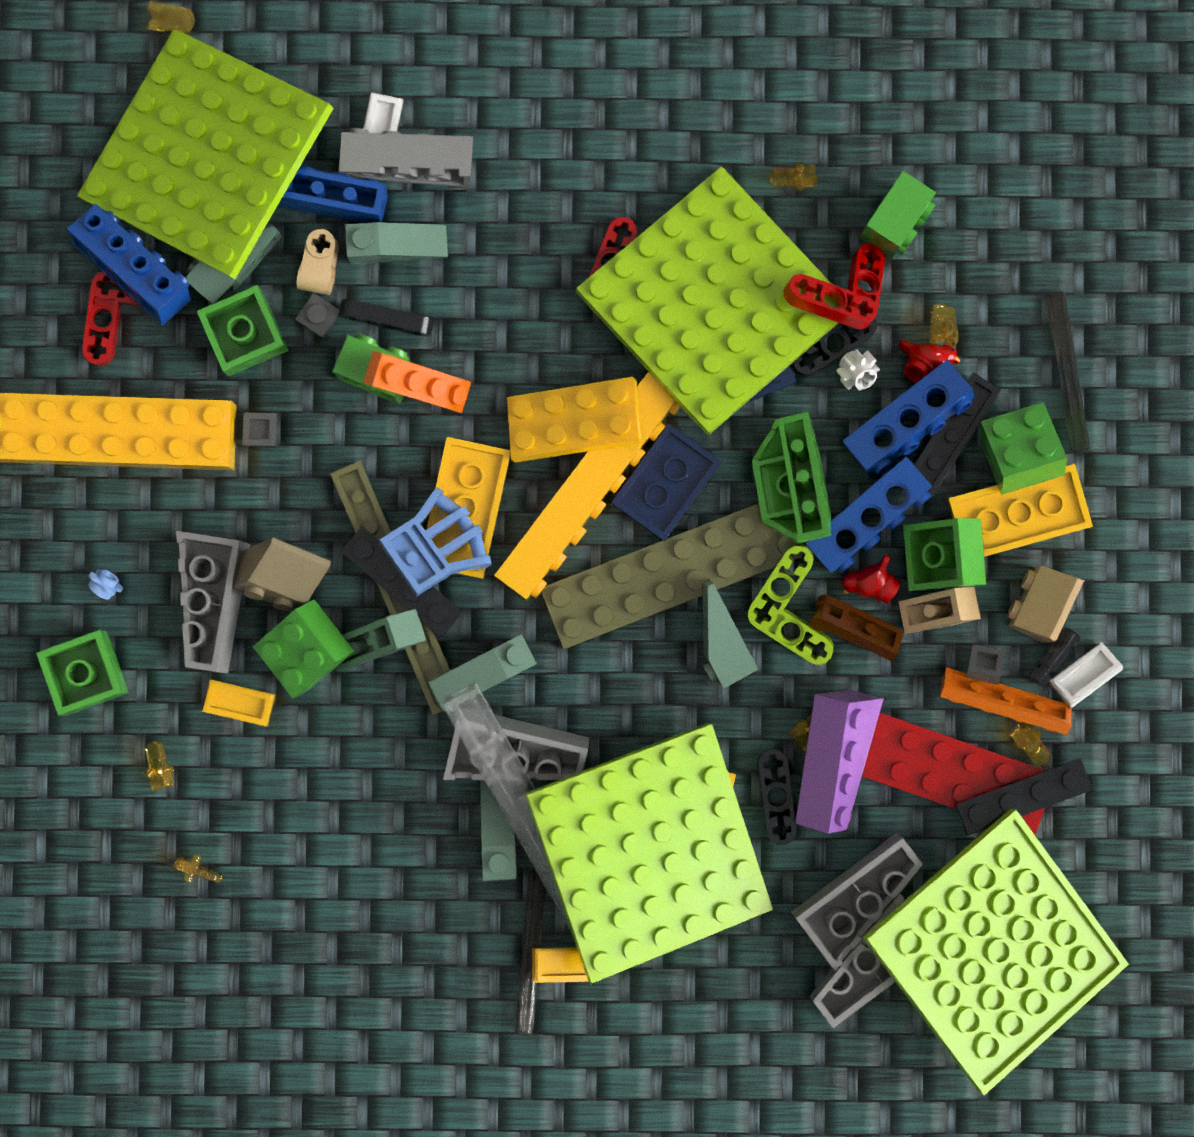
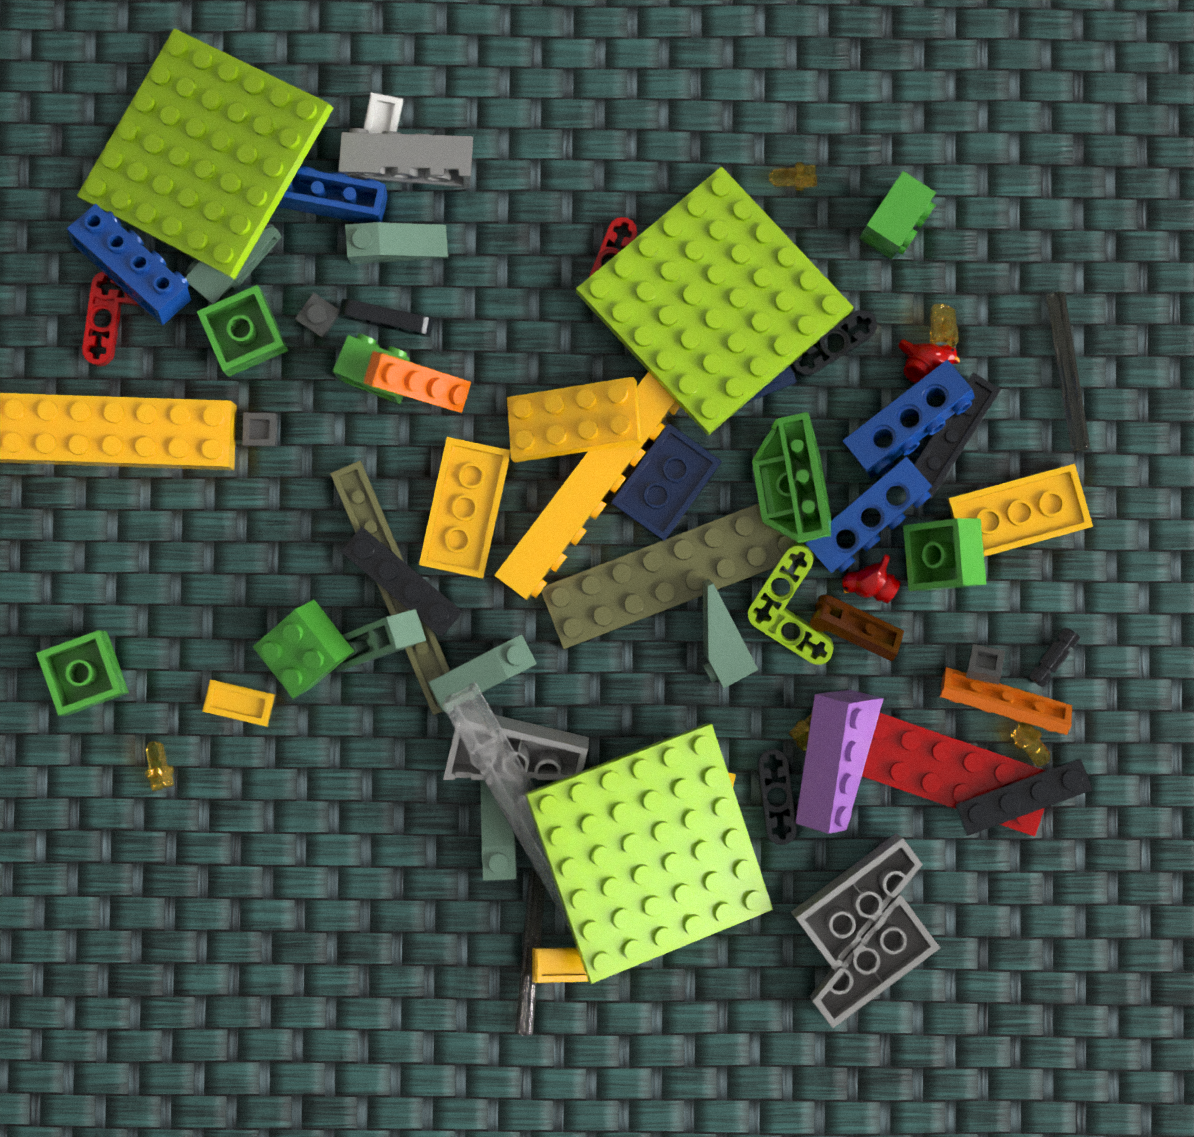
light blue plate [88,569,123,600] -> none
clear yellow piece [147,1,195,33] -> none
clear yellow piece [173,853,223,883] -> none
light grey wedge [176,531,250,674] -> none
dark tan slope [233,537,331,611] -> none
tan piece [296,229,339,296] -> none
medium blue plate [379,487,492,597] -> none
red beam [783,243,885,330] -> none
white gear [836,349,880,391] -> none
plate [863,809,1129,1095] -> none
tan slope [899,587,981,634] -> none
bright green brick [979,402,1067,495] -> none
tan slope [1007,566,1084,643] -> none
white tile [1050,642,1123,708] -> none

